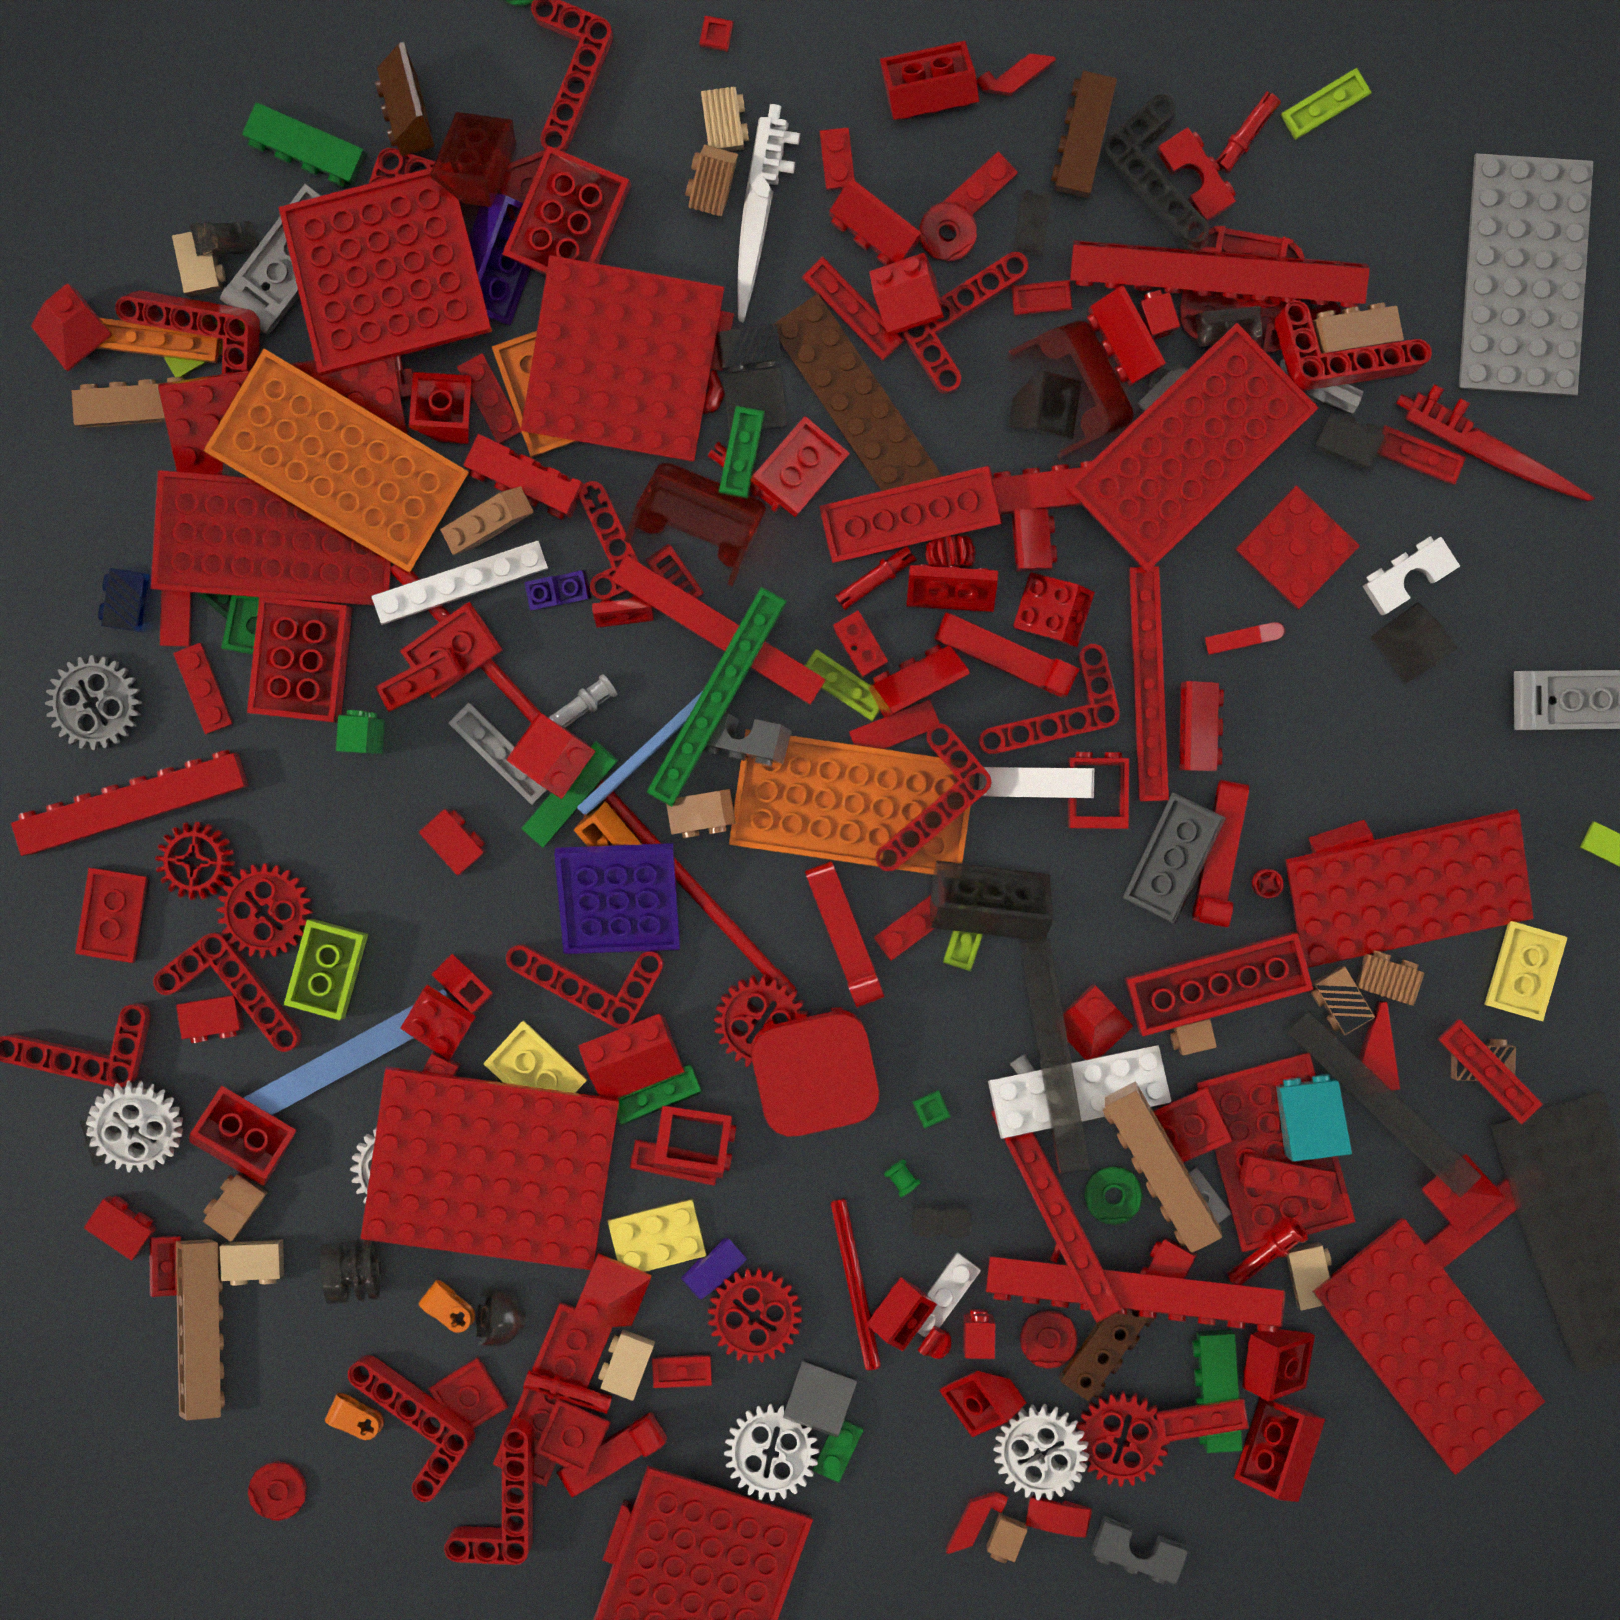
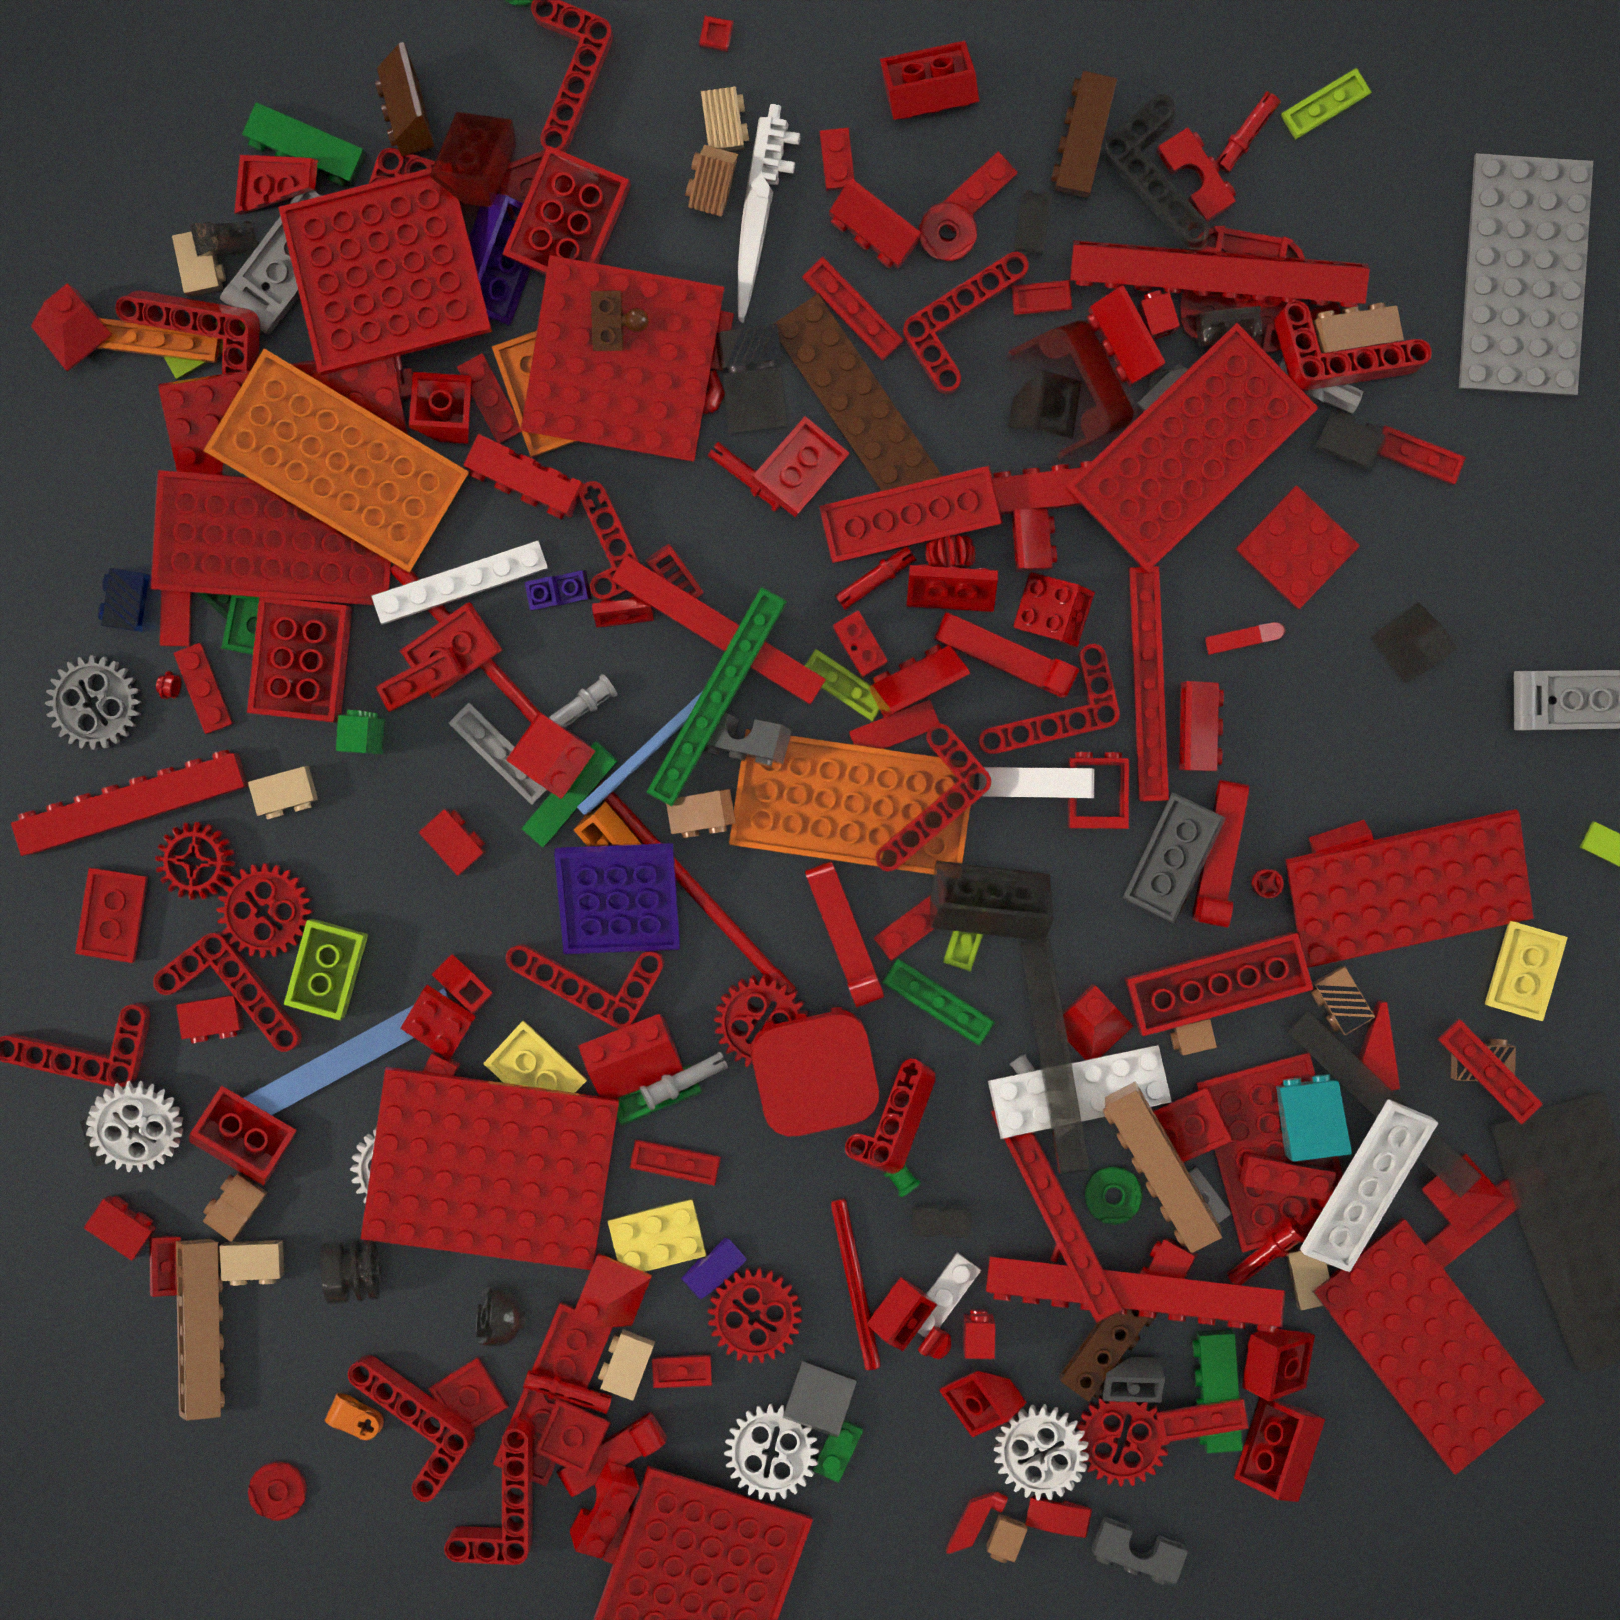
medium nougat brick [71,377,185,428] -> none
orange piece [418,1280,476,1333] -> none
medium nougat brick [440,486,534,555] -> none
clear red windscreen [624,463,766,587] -> none
red window [653,1106,736,1178] -> none
green tile [719,406,765,499] -> none
red slope [869,253,944,336] -> none
green tile [912,1089,951,1129] -> none
red piece [977,53,1056,96] -> none
red tile [1019,1309,1078,1369] -> none
medium nougat brick [1355,950,1424,1006] -> none
white arch [1362,536,1460,616] -> none
red piece [1396,384,1595,501] -> none
none -> red plate [156,671,181,699]
none -> red wing [234,155,318,215]
none -> tan brick [248,766,318,820]
none -> red arch [570,1461,640,1559]
none -> reddish brown plate [591,291,649,351]
none -> light grey pin [640,1052,728,1111]
none -> red beam [845,1058,936,1174]
none -> green tile [882,958,995,1046]
none -> dark grey slope [1102,1357,1165,1403]
none -> white plate [1300,1099,1438,1272]

